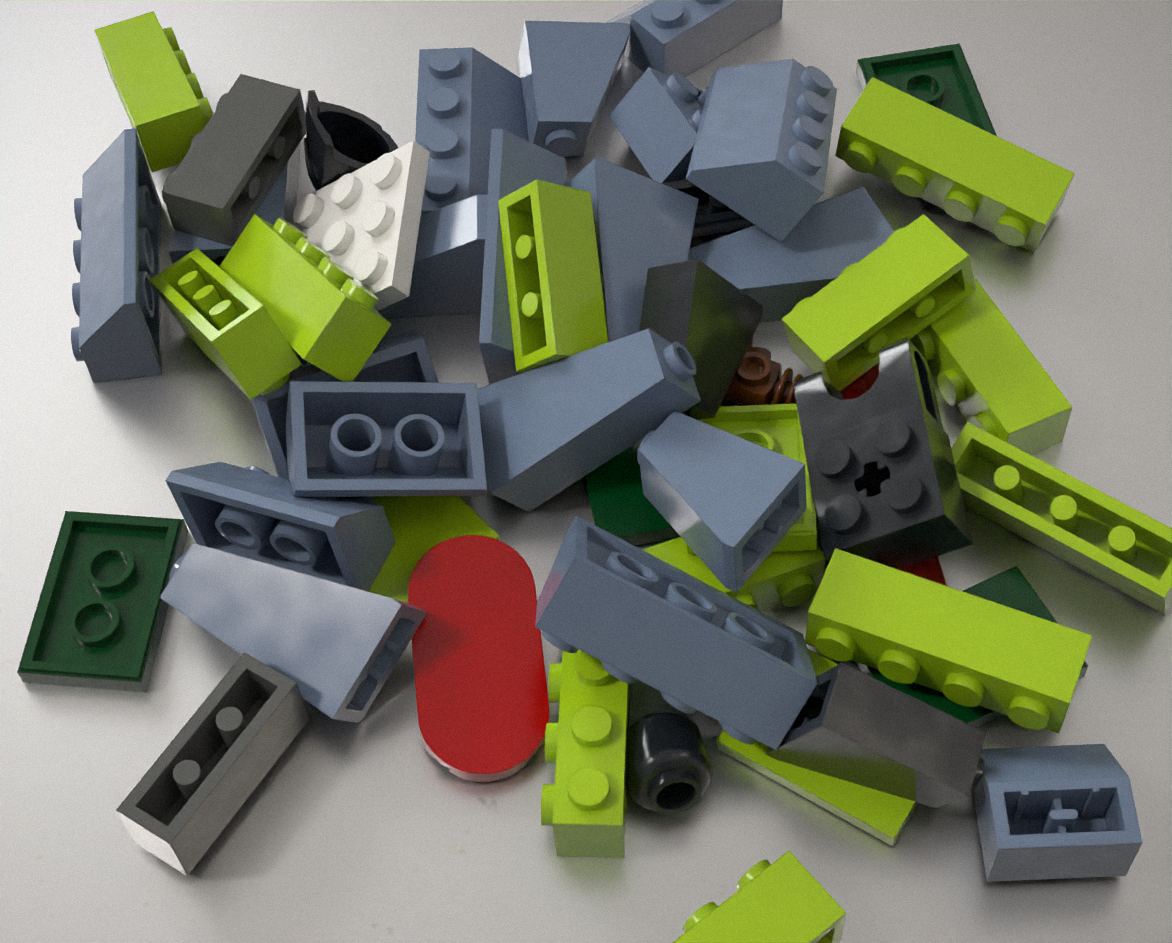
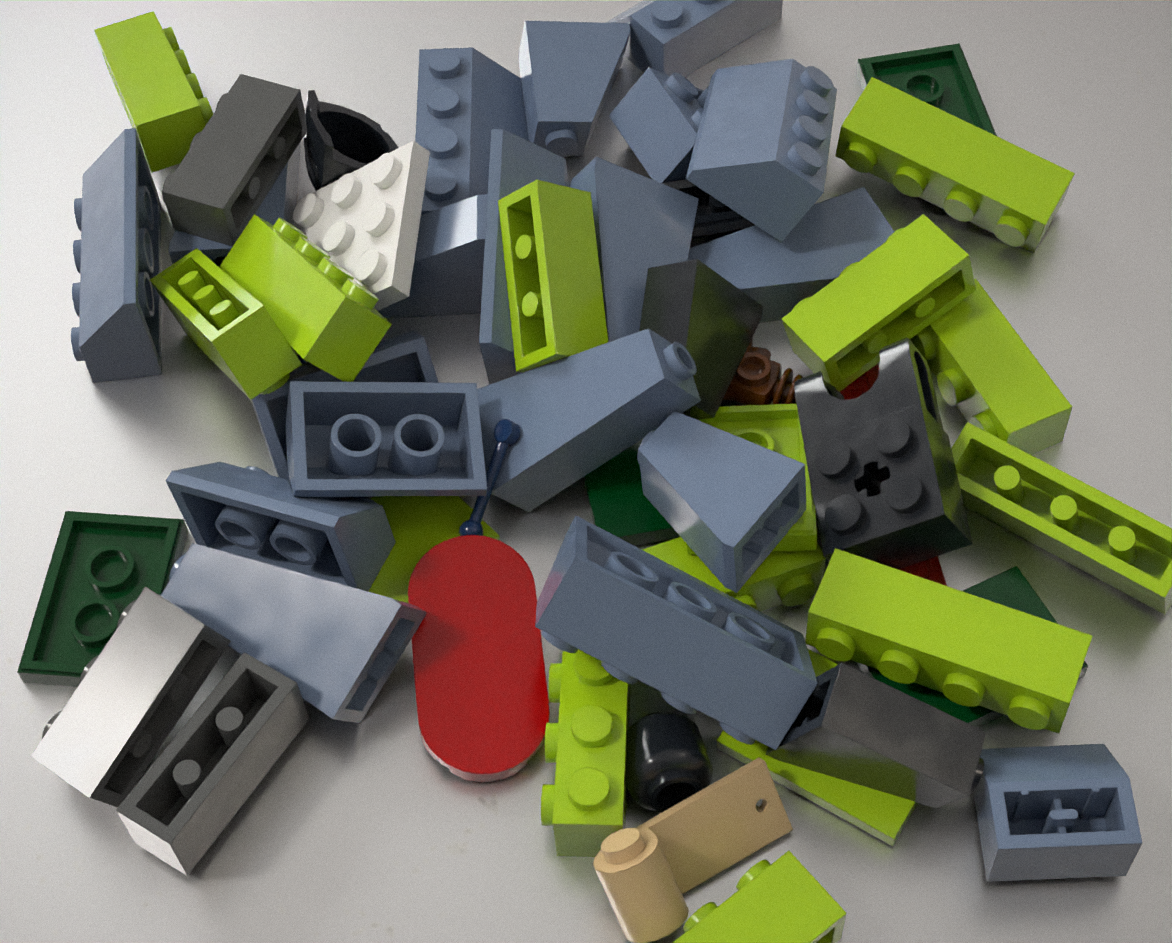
none -> brick [31,587,231,808]
none -> dark blue hinge [459,419,520,536]
none -> tan door [593,758,793,943]

